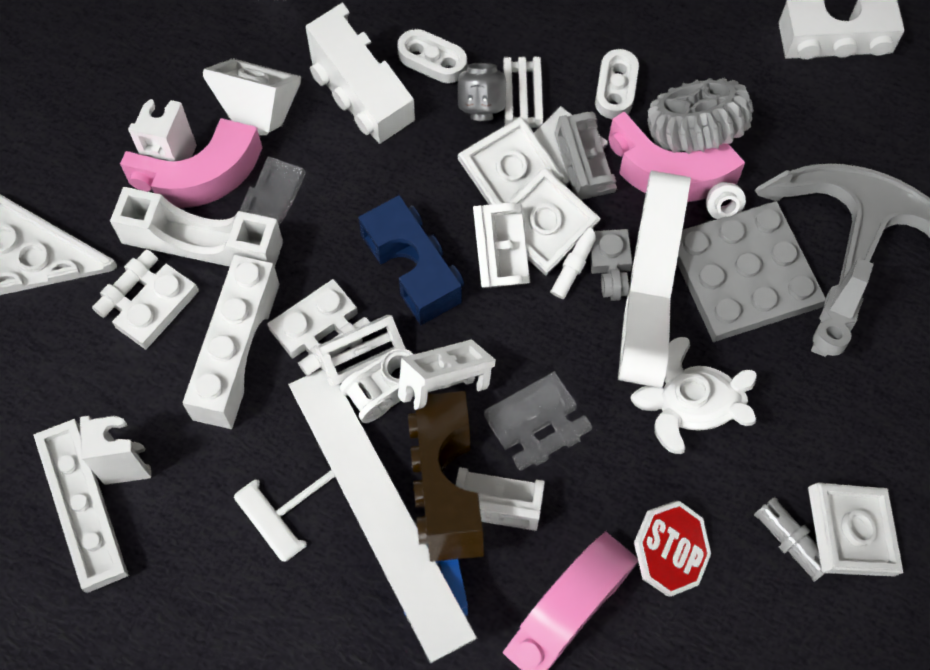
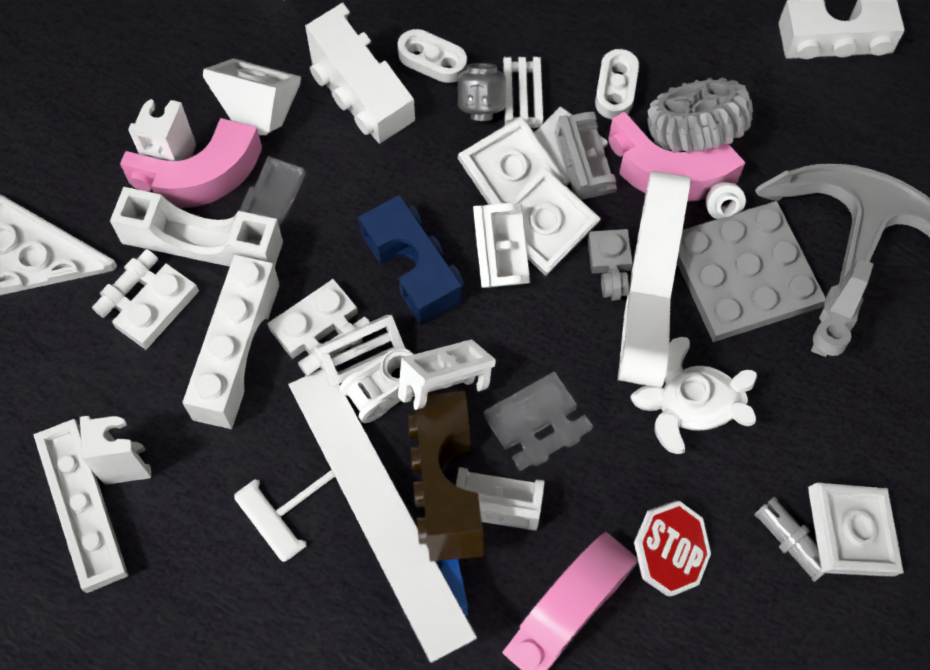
white piece [550,227,596,299] -> none

